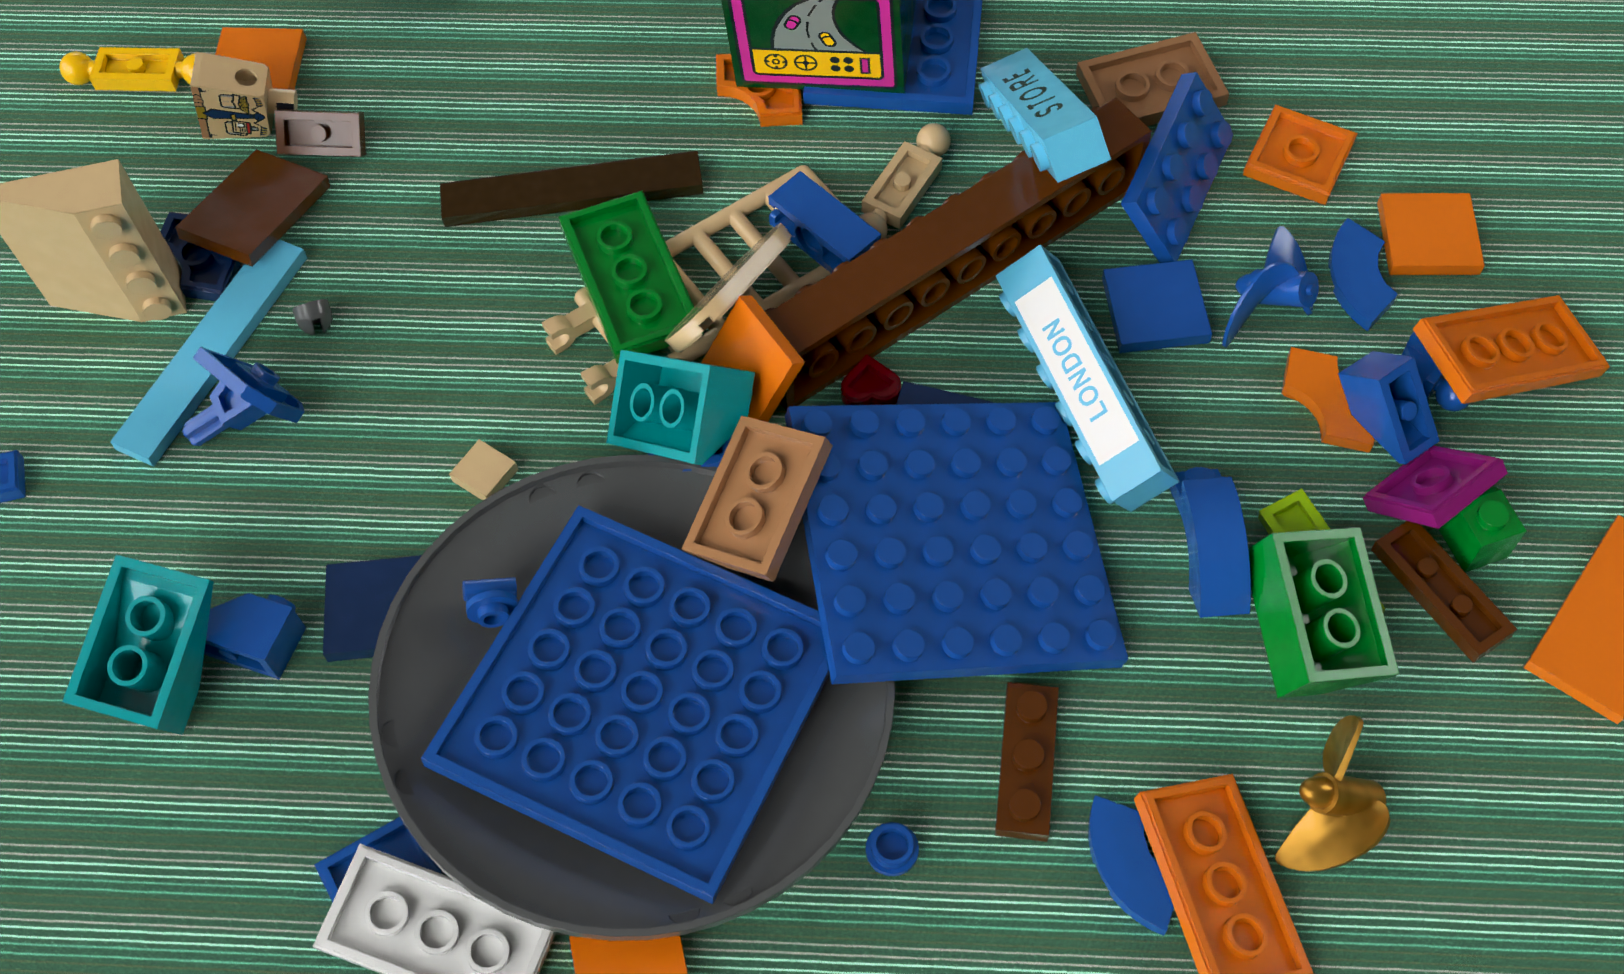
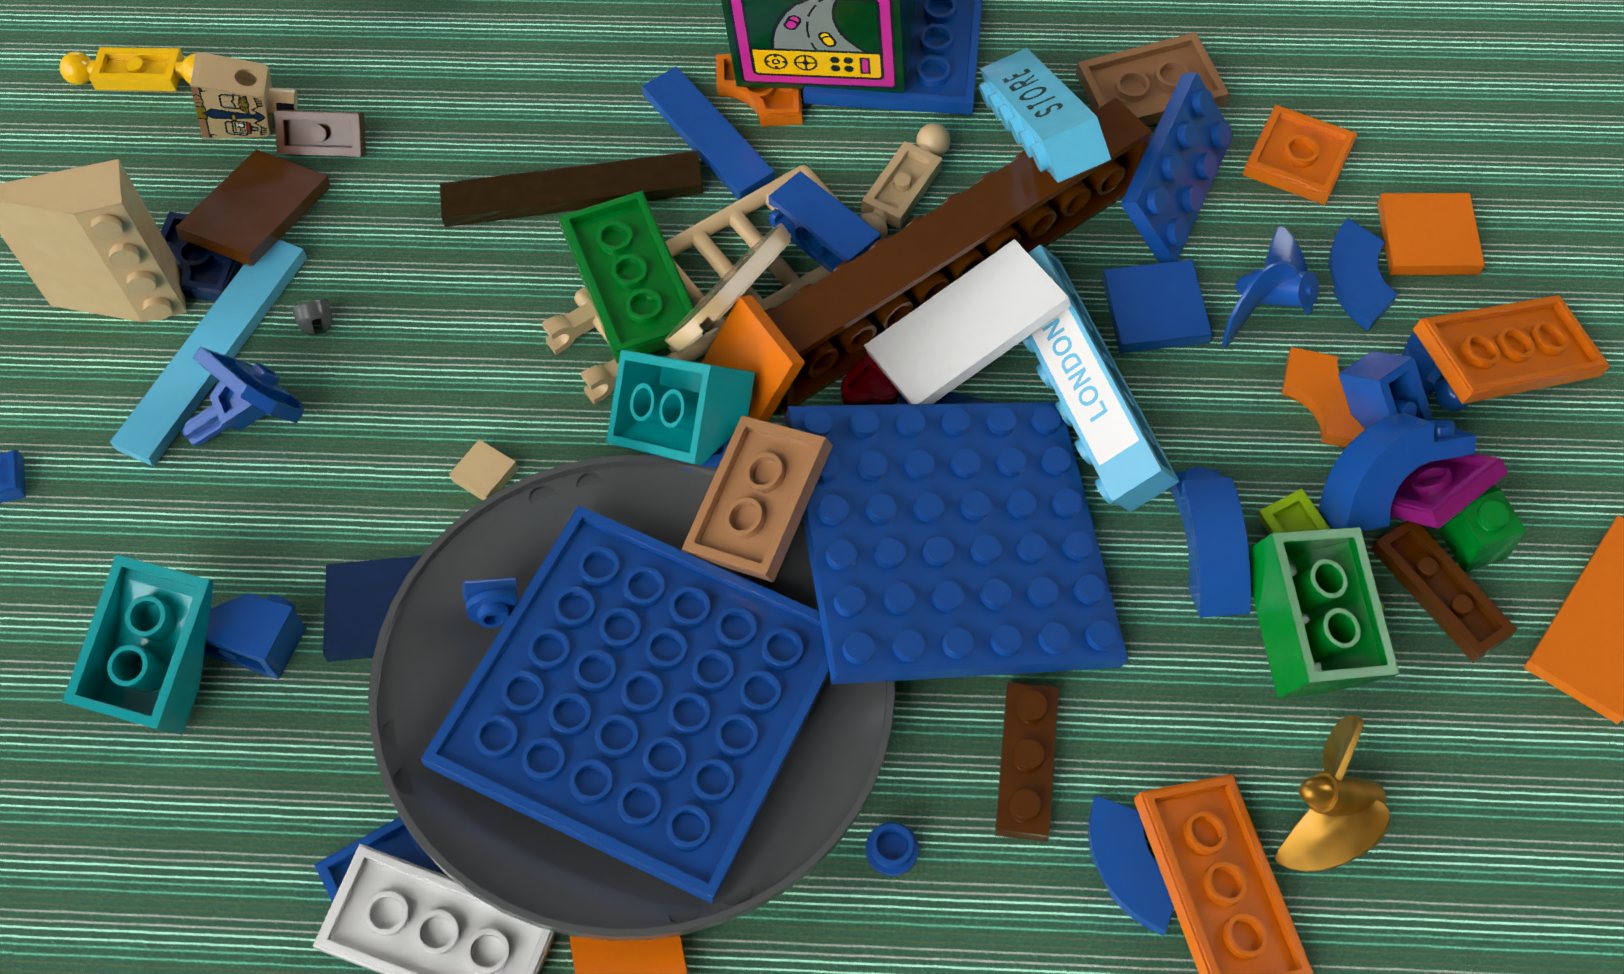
orange tile [215,27,307,90] -> none
none -> blue tile [642,66,775,200]
none -> white tile [864,239,1071,404]
none -> blue arch [1319,413,1476,531]

